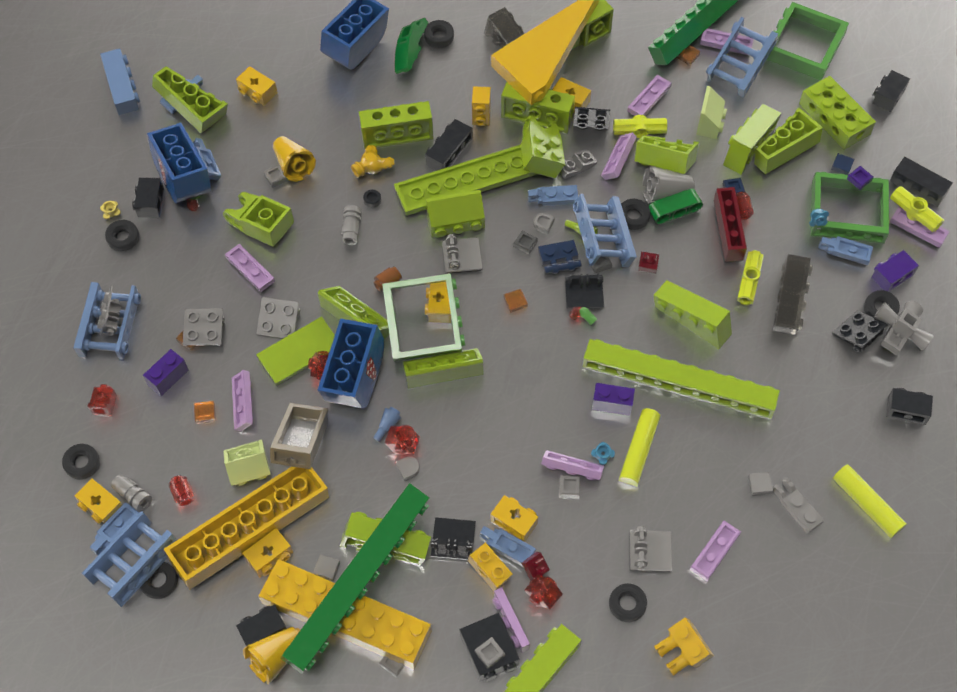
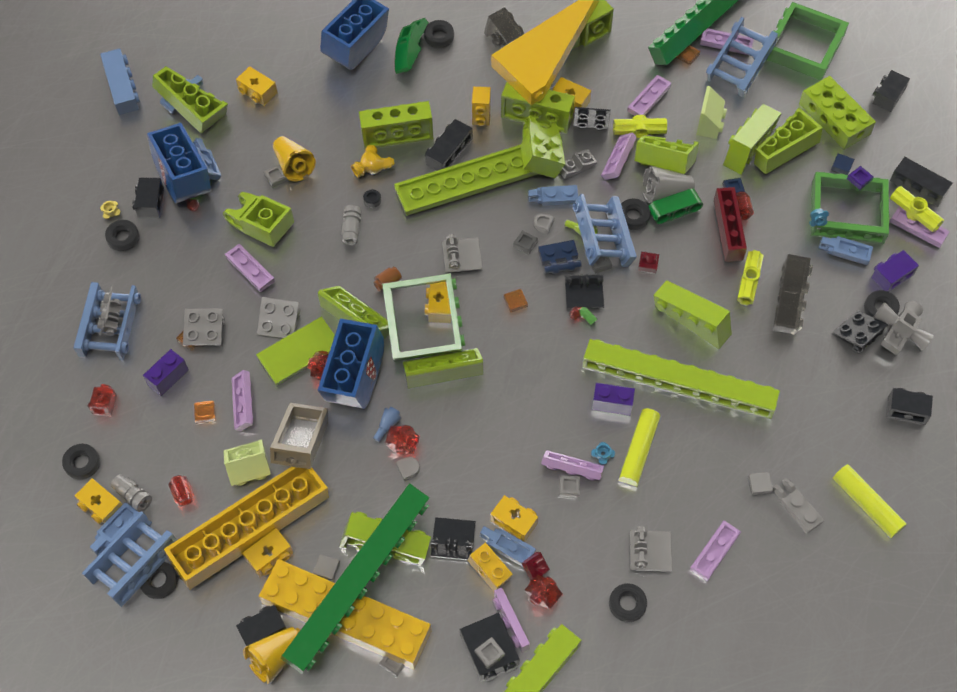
lime slope [426,190,485,237] -> none
yellow brick [654,617,714,676] -> none

